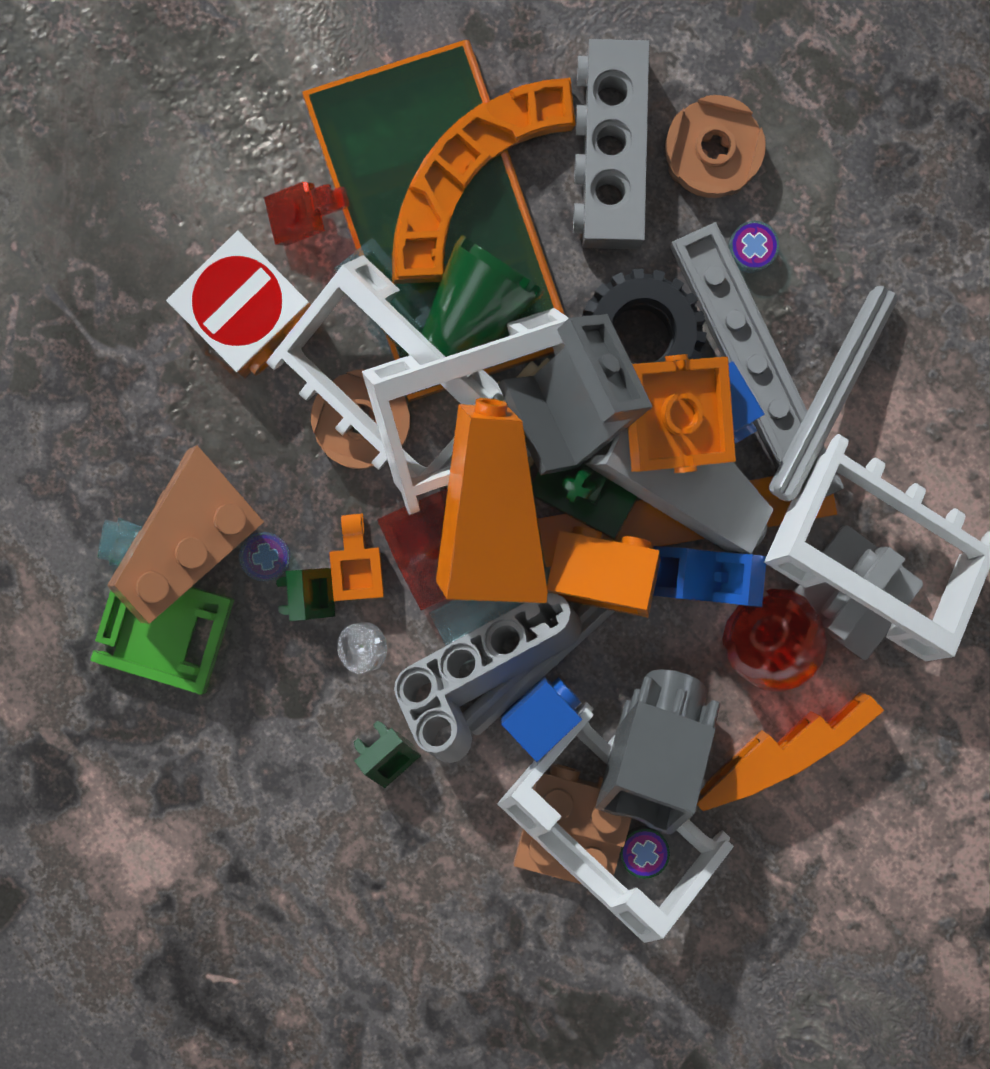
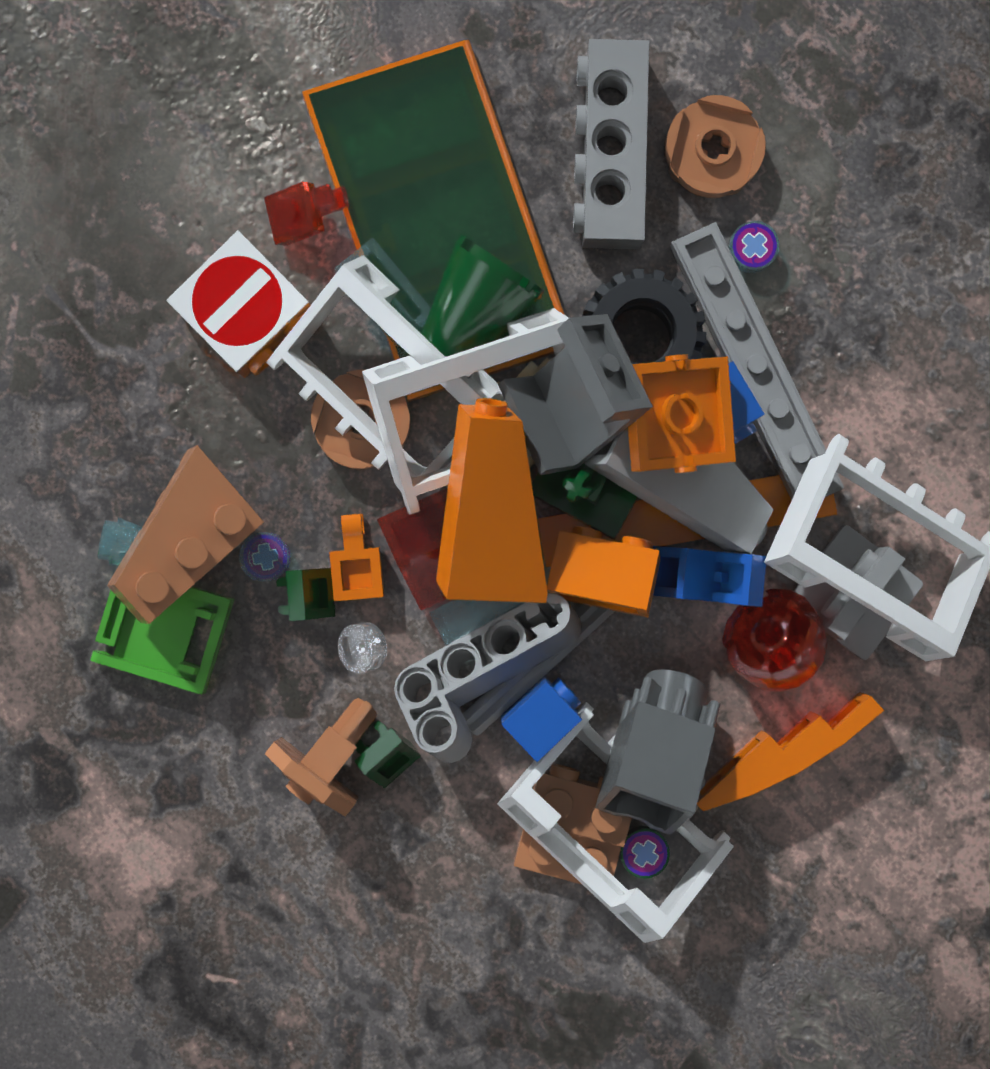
orange tile [392,78,576,284] -> none
light grey axle [769,286,897,502] -> none
none -> nougat piece [265,698,377,817]

